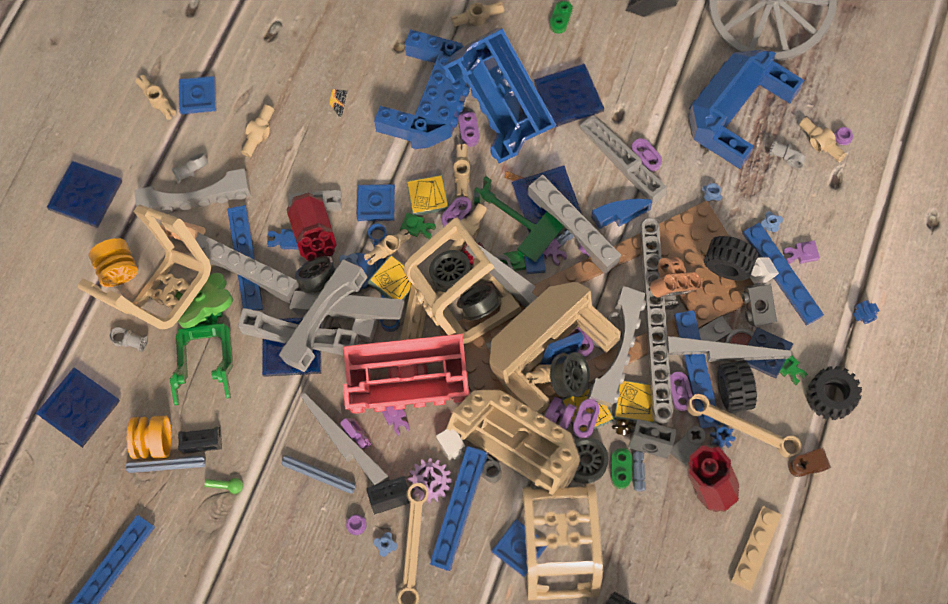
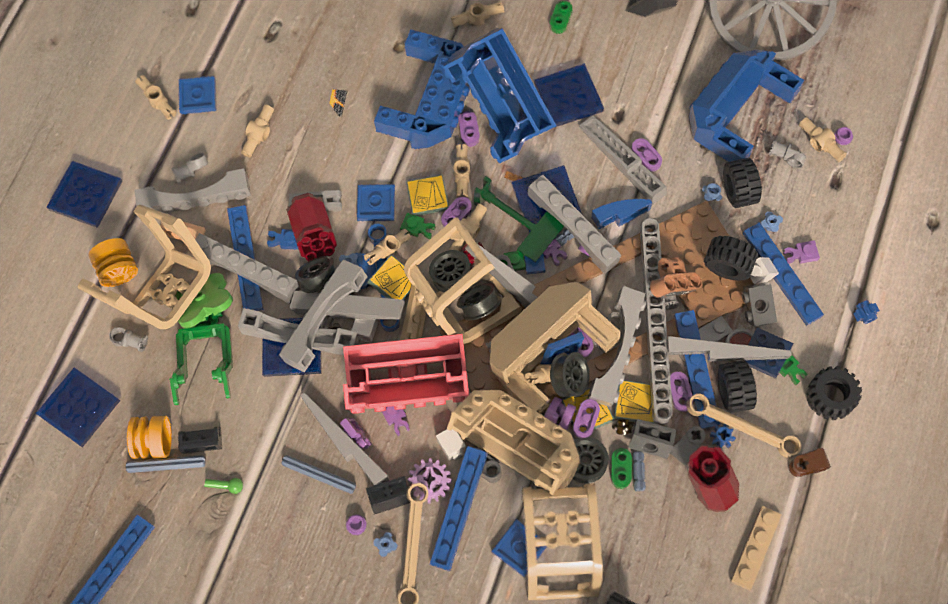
none -> black tyre [723,157,762,208]

